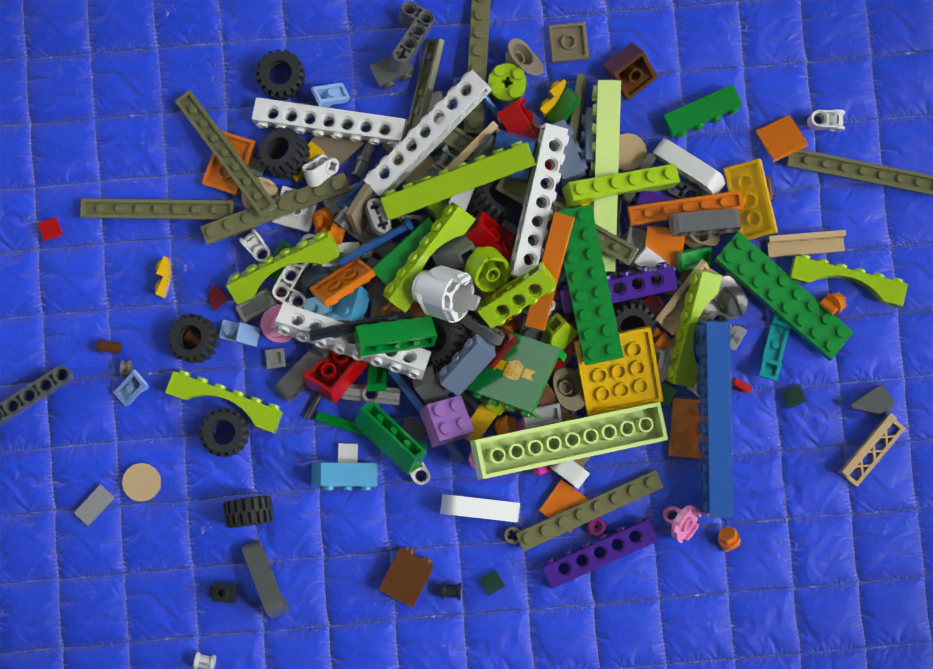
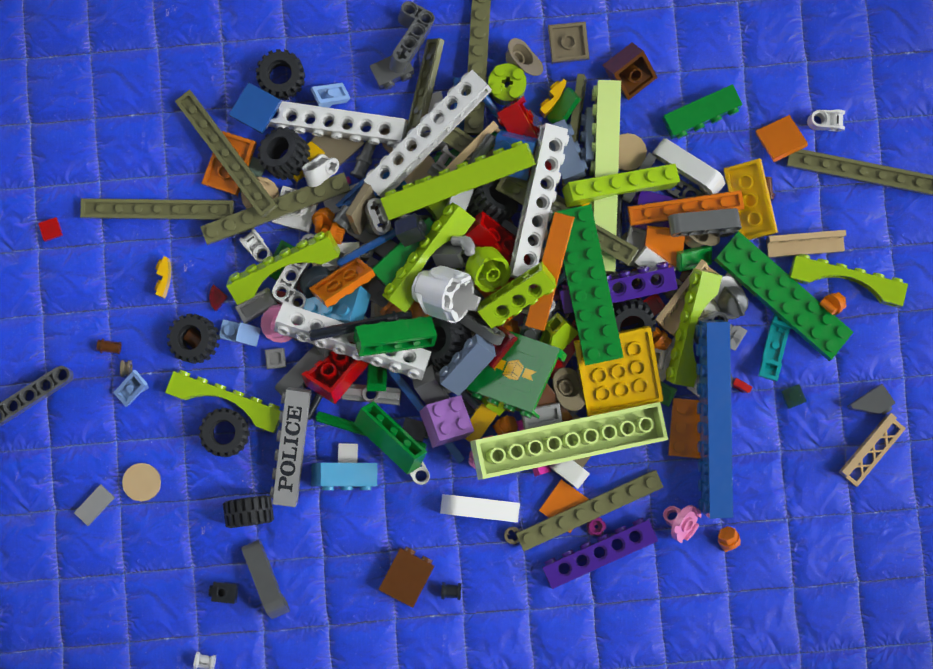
plate [479,569,505,596] -> none
none -> blue tile [229,82,282,134]
none -> light grey brick [270,387,311,507]
none -> black brick [394,213,427,247]
none -> light grey arm [451,236,475,256]

